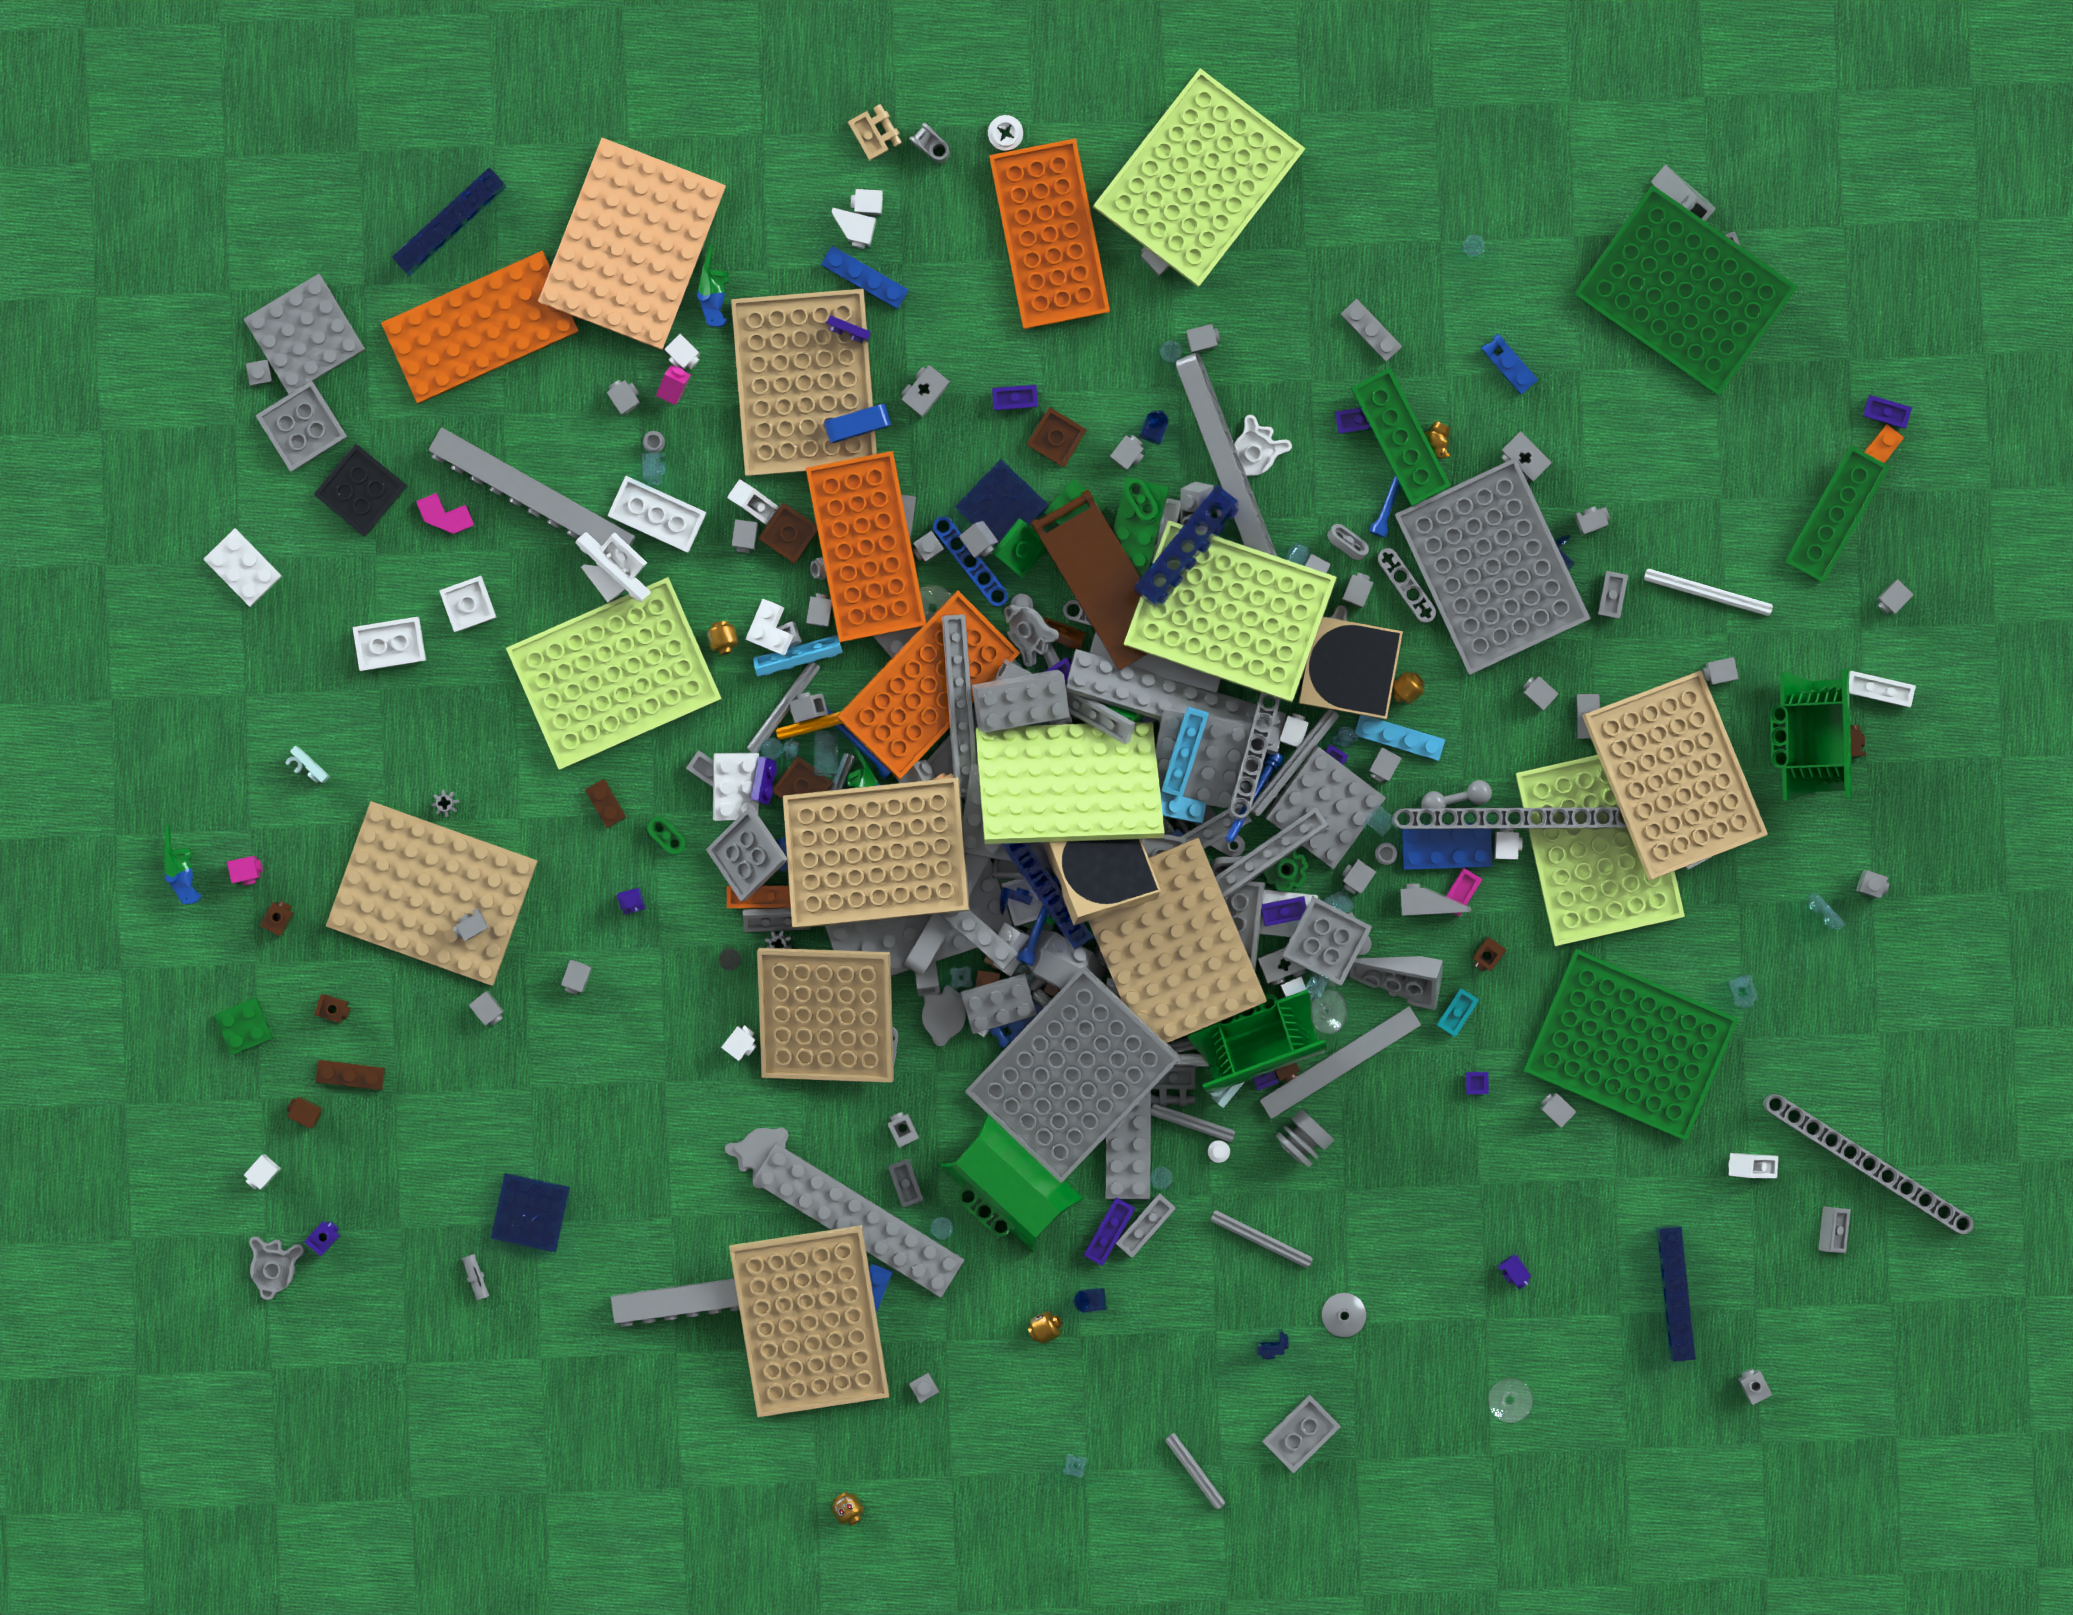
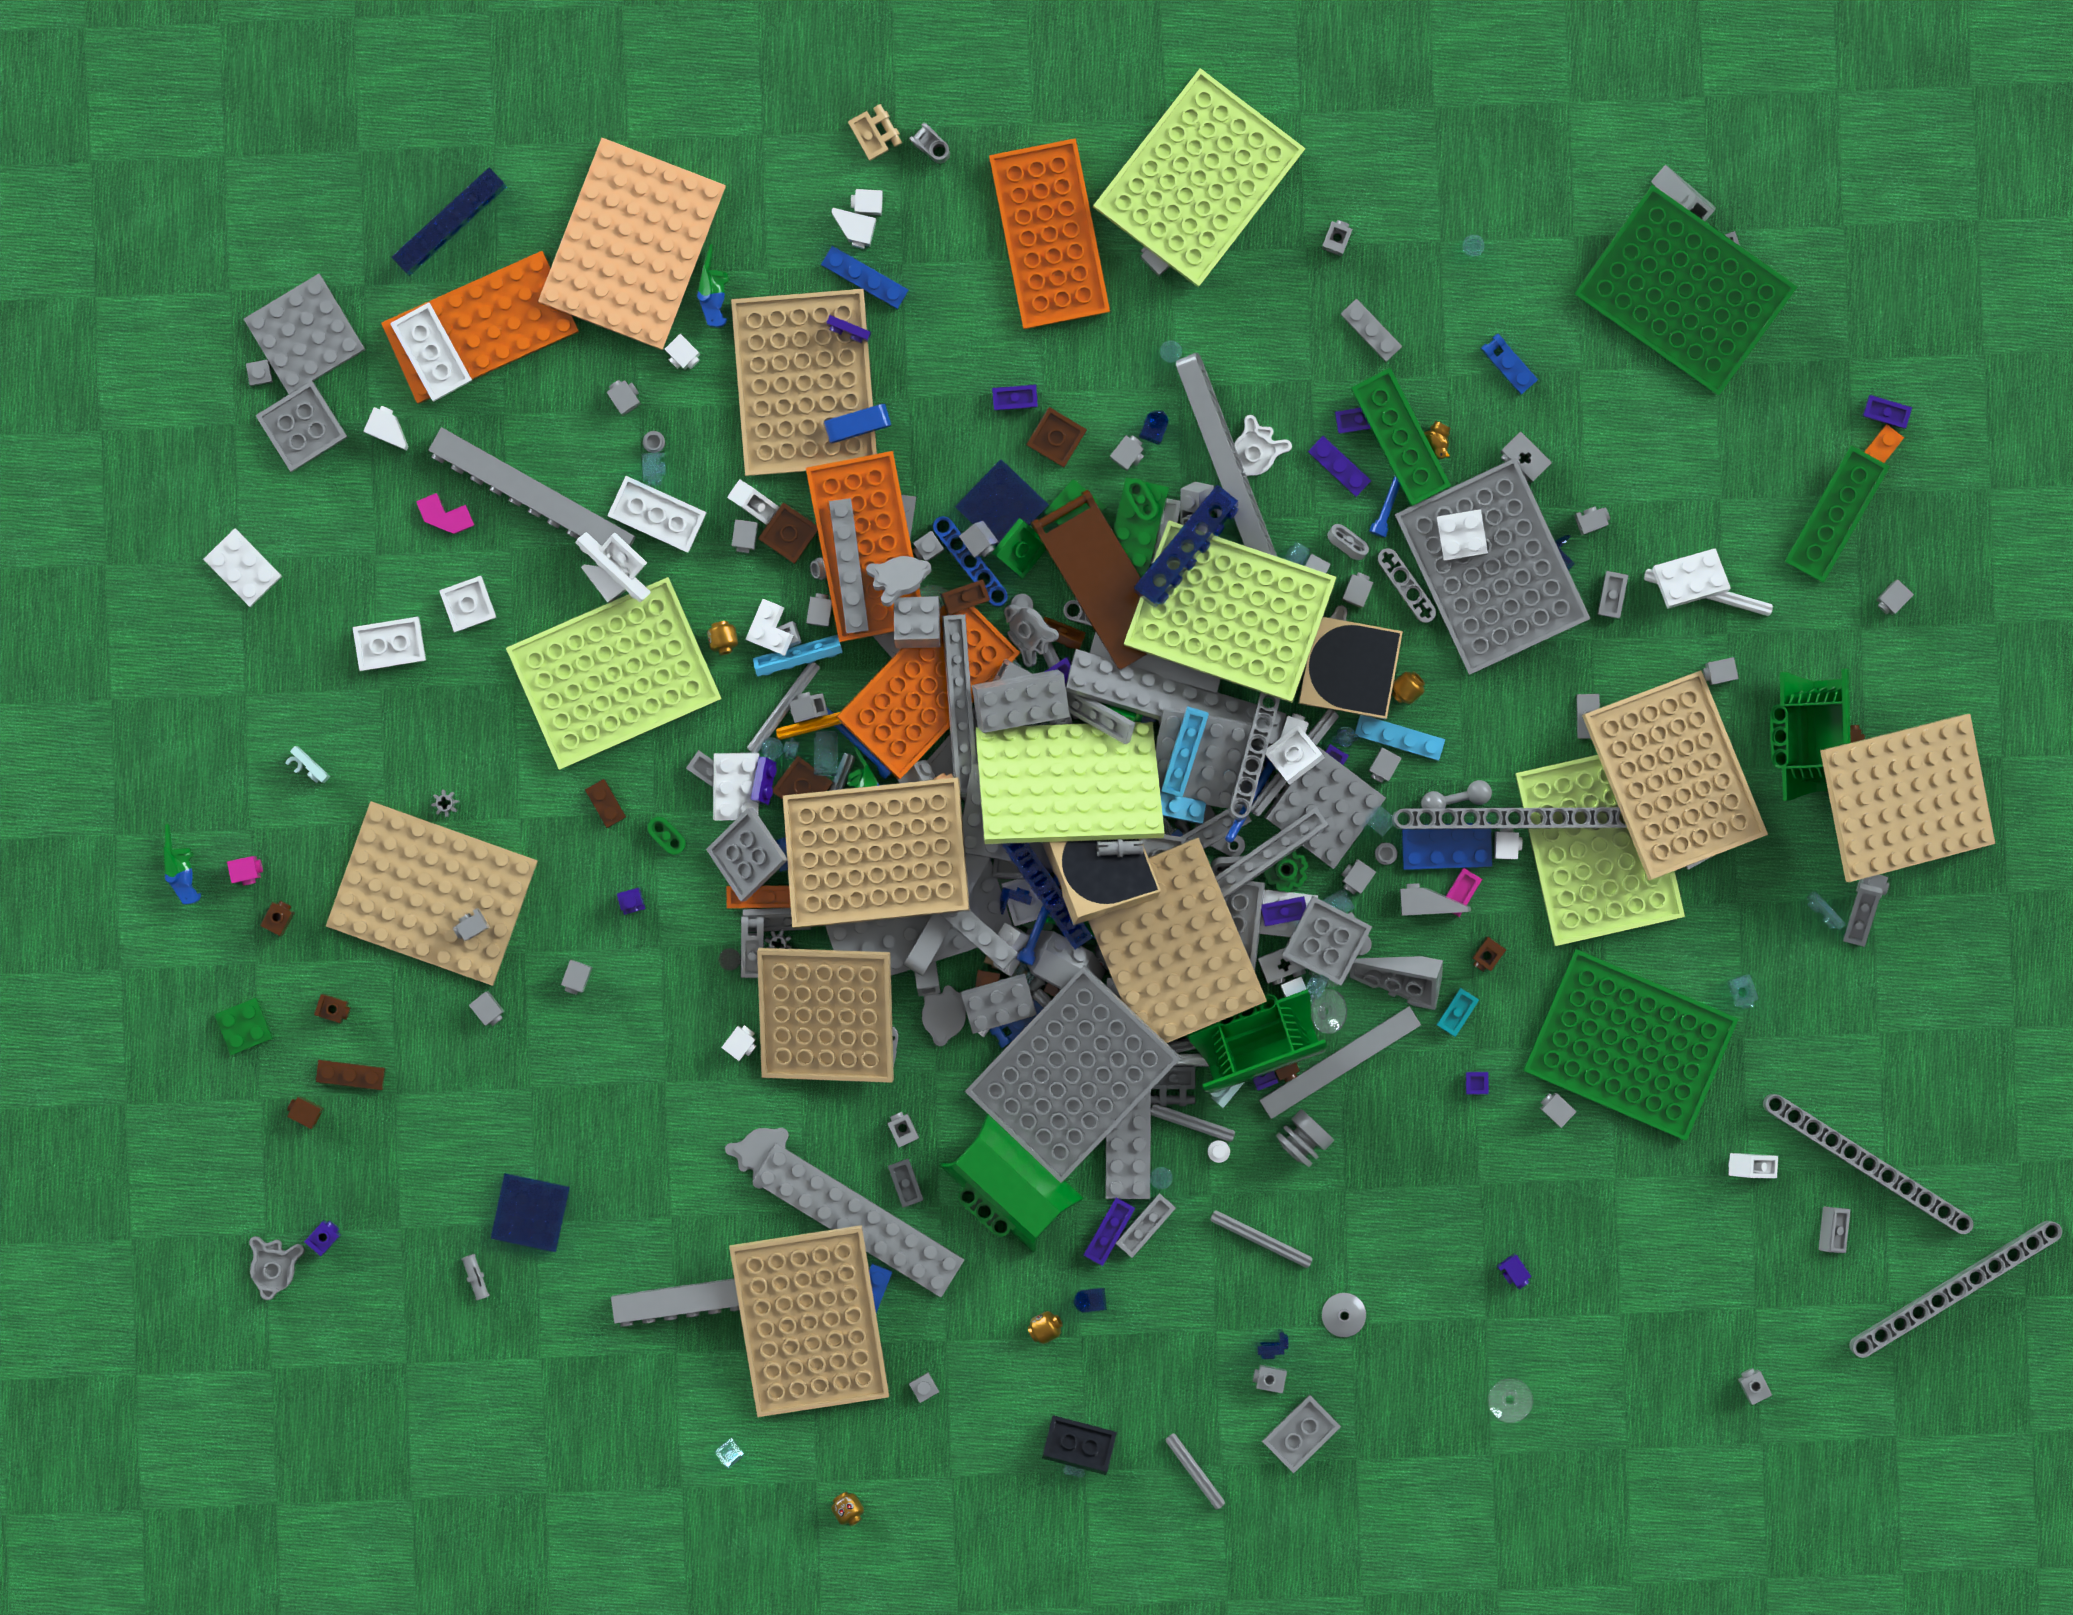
white brick [244,1154,281,1190] -> none
black plate [314,444,408,537] -> none
dark pink brick [656,365,691,405] -> none
light grey brick [901,365,950,418] -> none
clear light blue plate [931,1217,953,1239] -> none
clear light blue plate [950,966,972,989] -> none
white gear [988,115,1023,151] -> none
light grey brick [1186,324,1220,354] -> none
light grey brick [1522,676,1558,711] -> none
clear blue brick [1656,1225,1696,1362] -> none
white plate [1849,671,1916,708] -> none
none -> white slope [364,406,408,451]
none -> white plate [390,302,472,402]
none -> clear light blue plate [715,1437,745,1469]
none -> light grey plate [741,917,764,978]
none -> light grey plate [829,498,869,634]
none -> light grey tile [866,556,932,607]
none -> light grey brick [894,596,940,648]
none -> reddish brown plate [940,579,990,615]
none -> black plate [1042,1415,1117,1475]
none -> light grey pin [1096,839,1143,857]
none -> light grey brick [1253,1365,1287,1393]
none -> white plate [1265,725,1325,785]
none -> dark purple plate [1308,436,1371,497]
none -> light grey brick [1321,220,1353,257]
none -> white plate [1437,509,1488,561]
none -> white plate [1652,548,1731,609]
none -> tan plate [1820,714,1995,882]
none -> light grey plate [1843,883,1882,947]
none -> light grey beam [1849,1221,2062,1358]

